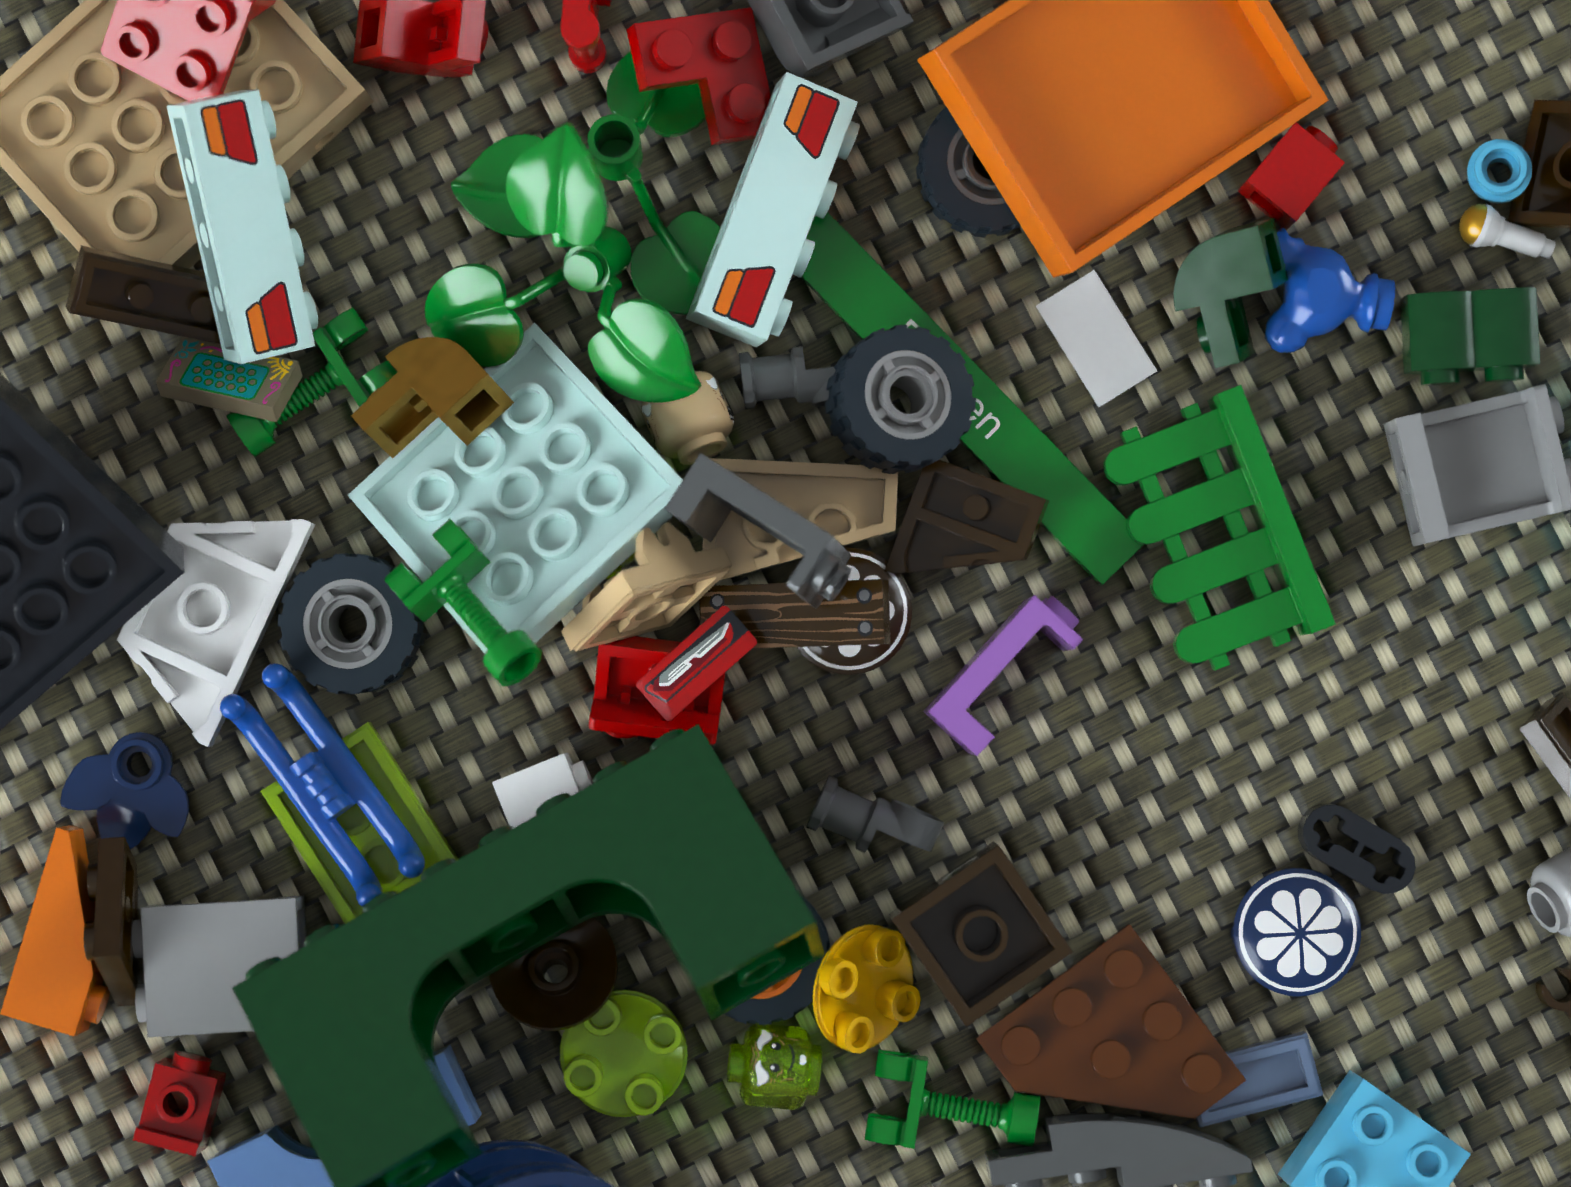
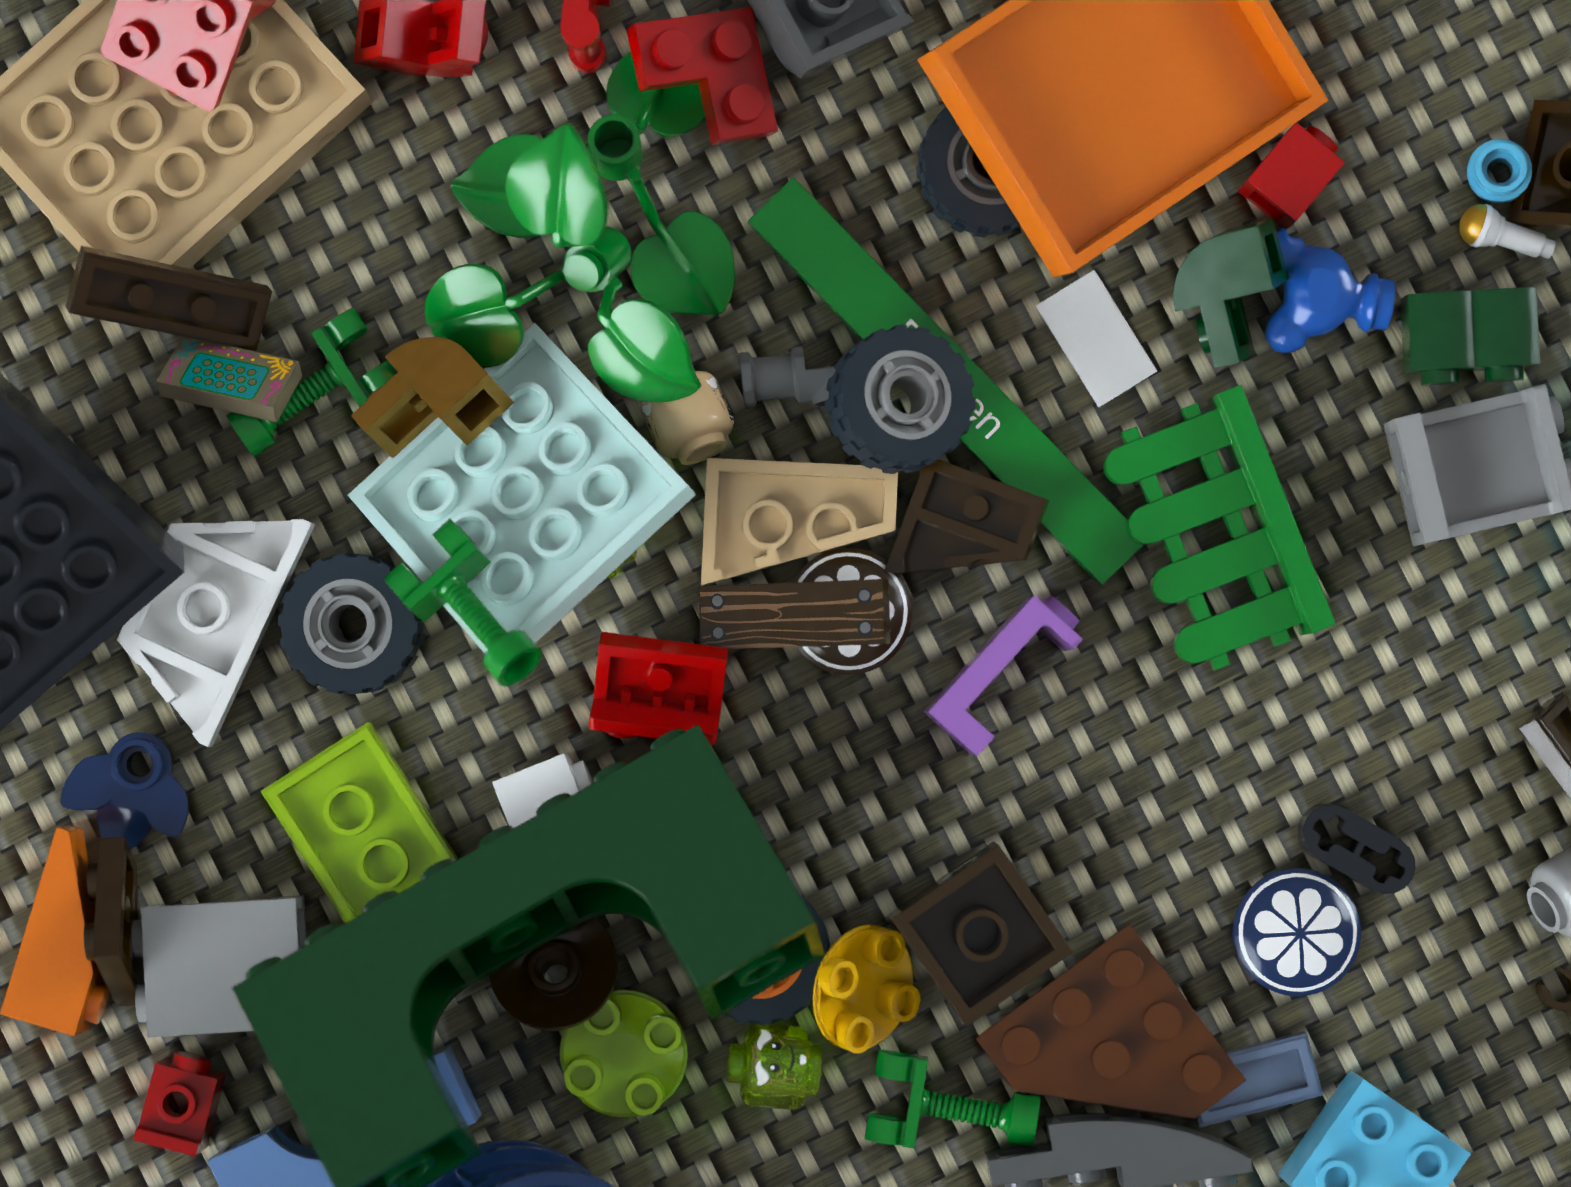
light aqua brick [166,90,318,364] -> none
blue piece [220,663,425,907] -> none
tan piece [561,522,732,651] -> none
sticker [636,606,757,721] -> none
dark grey panel [665,453,852,609] -> none
light aqua brick [686,72,860,348] -> none
dark grey connector [806,775,945,853] -> none

